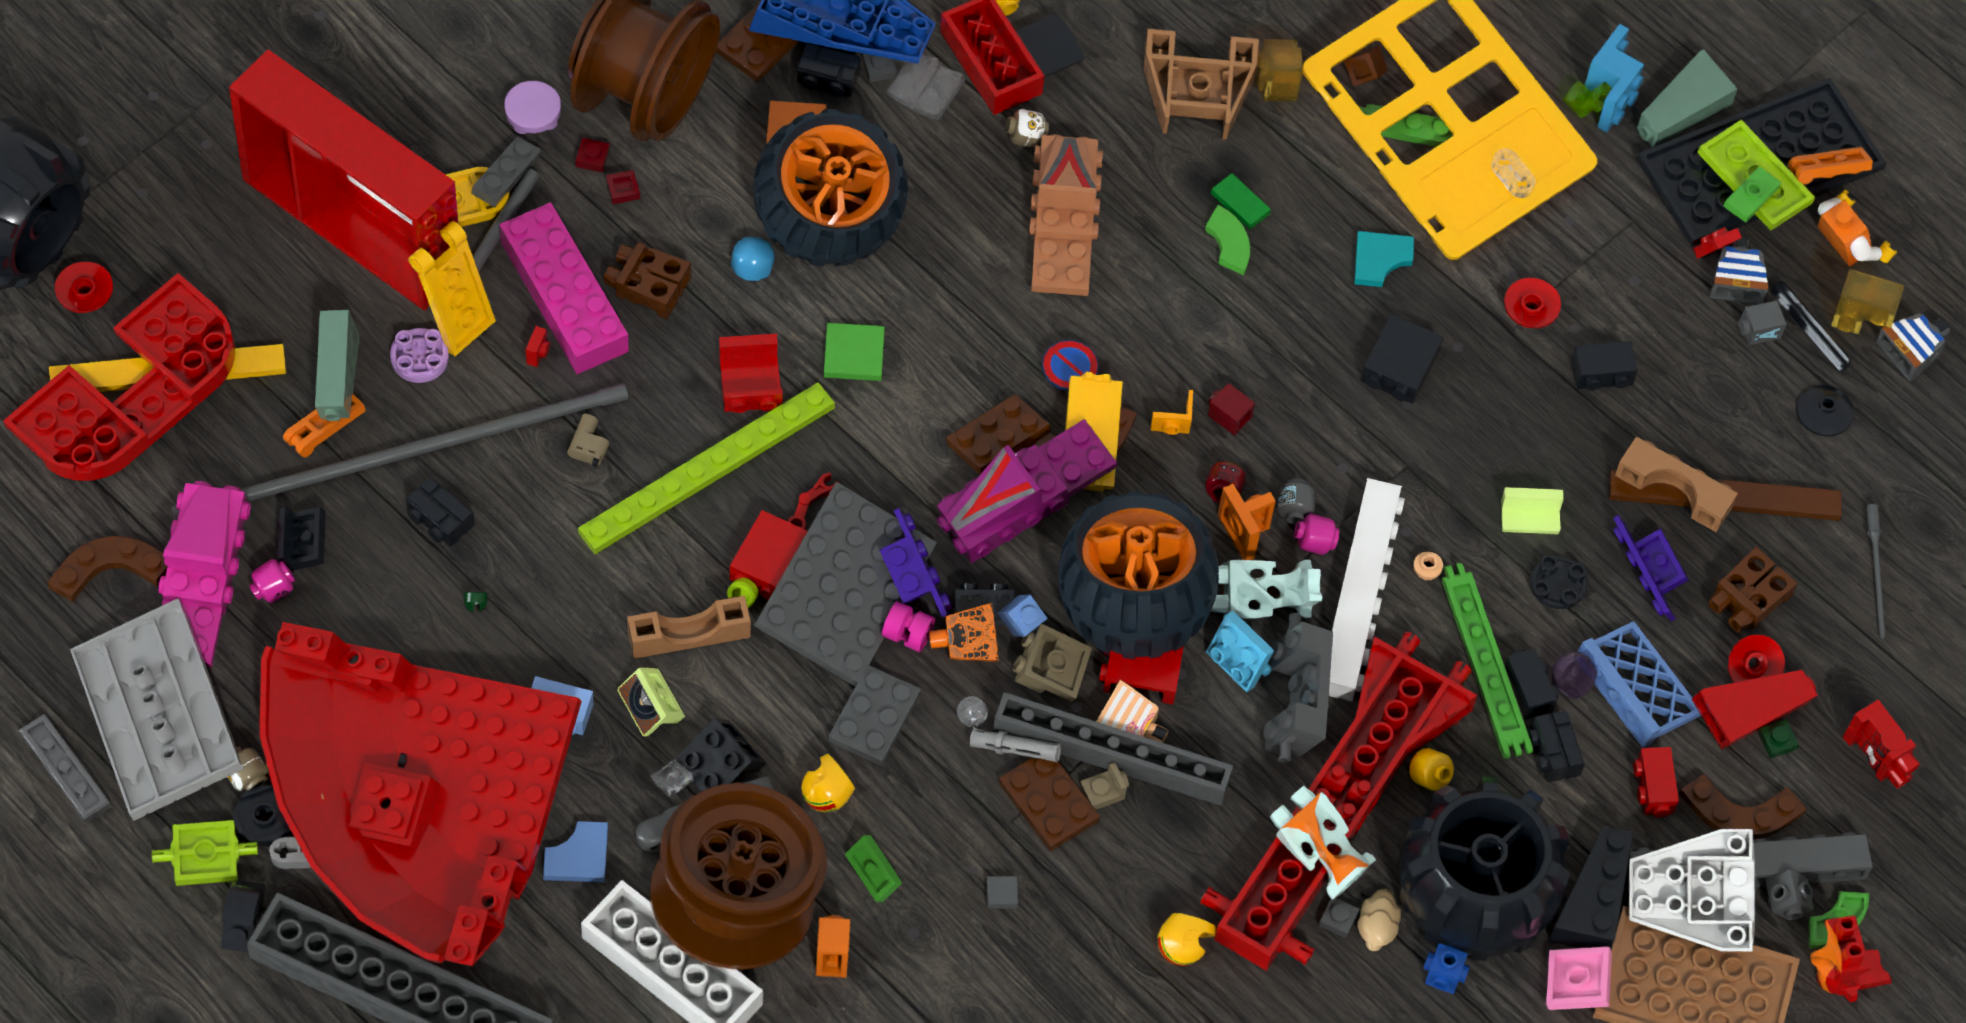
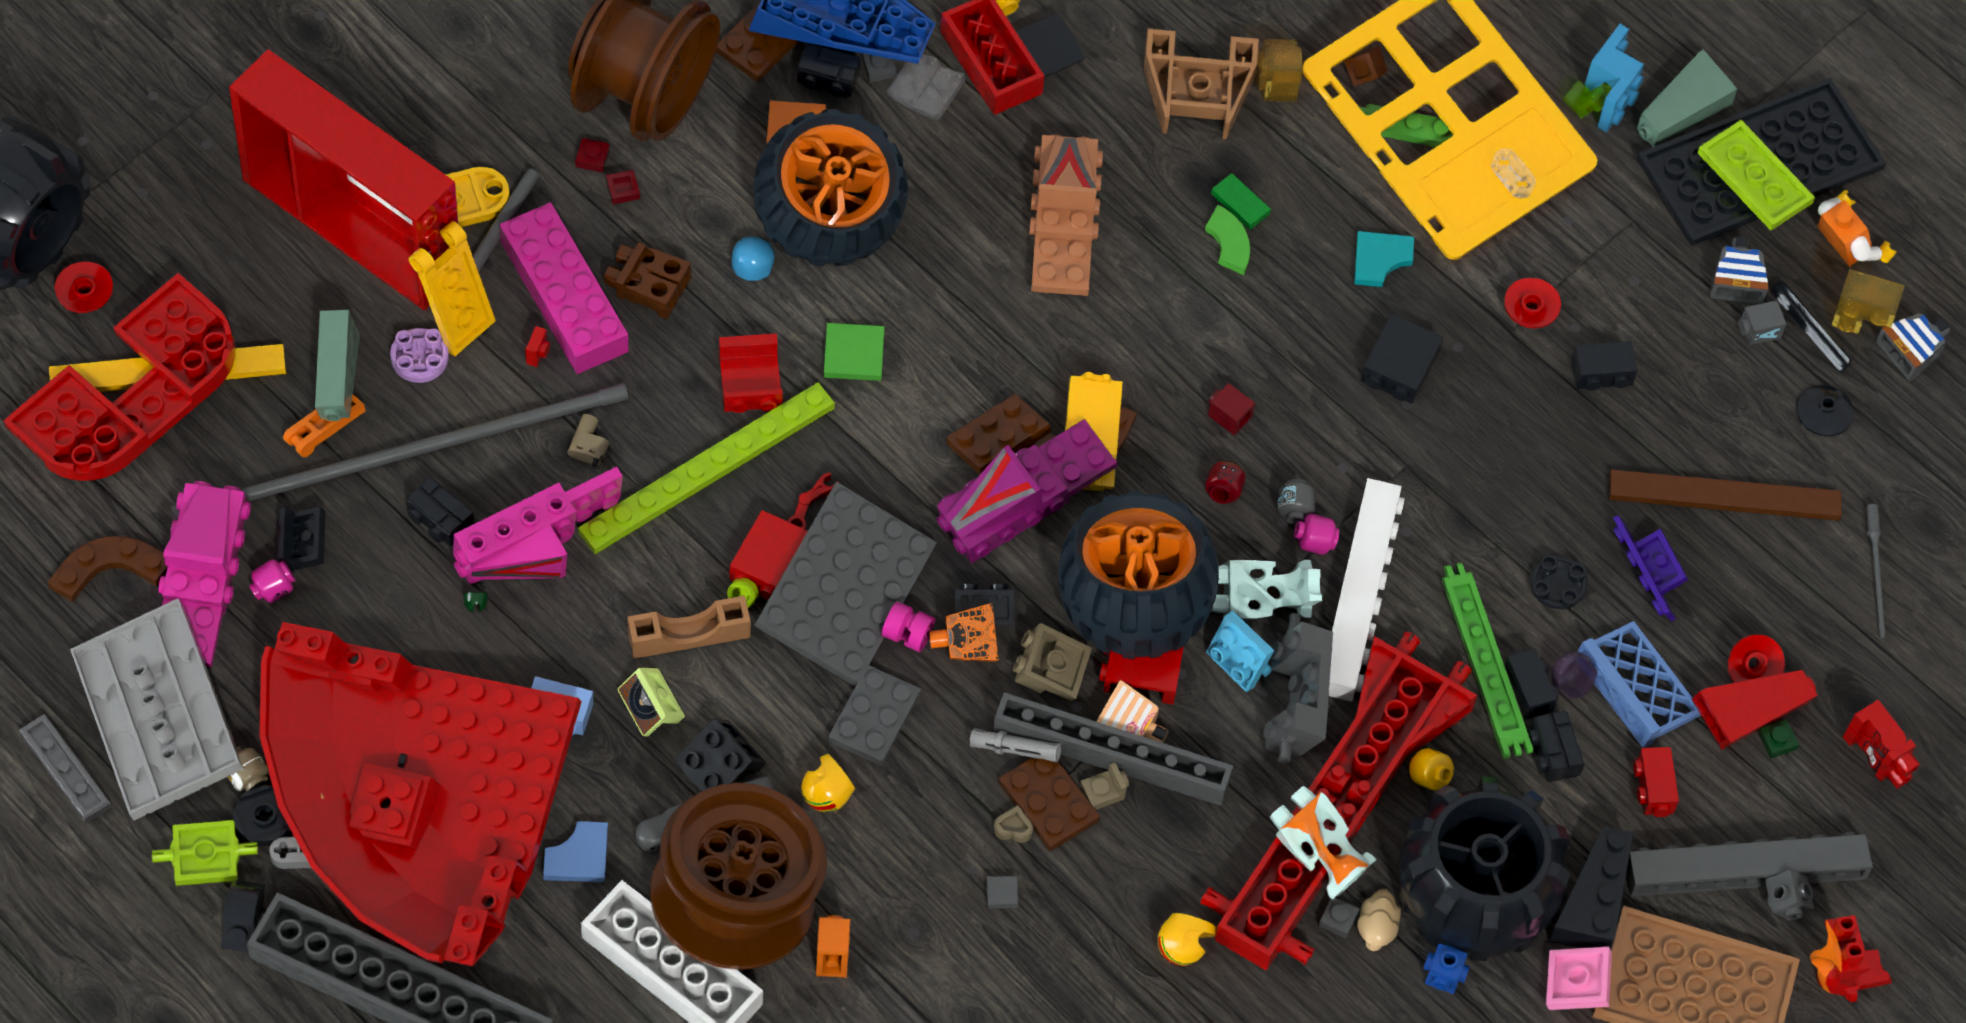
dark grey plate [471,136,541,207] -> none
lavender tile [504,81,561,134] -> none
clear tile [651,759,694,797] -> none
bright green plate [845,835,902,902] -> none
dark purple bracket [879,508,953,619] -> none
clear tile [957,696,988,727] -> none
medium blue brick [997,595,1048,636] -> none
head [1005,109,1049,148] -> none
piece [1041,340,1099,391] -> none
light orange bracket [1151,390,1193,435] -> none
orange bracket [1217,484,1276,560] -> none
light nougat plate [1413,552,1443,580] -> none
yellowish green panel [1501,487,1563,534] -> none
medium nougat arch [1615,436,1738,532] -> none
white wedge [1629,829,1755,952] -> none
reddish brown plate [1679,774,1807,839] -> none
red plate [1693,227,1742,259] -> none
reddish brown hips [1708,546,1798,633] -> none
bright green plate [1724,166,1781,223] -> none
orange plate [1788,147,1873,185] -> none
bright green tile [1808,891,1869,949] -> none
none -> dark pink wedge [453,467,623,585]
none -> dark tan tile [994,805,1033,843]

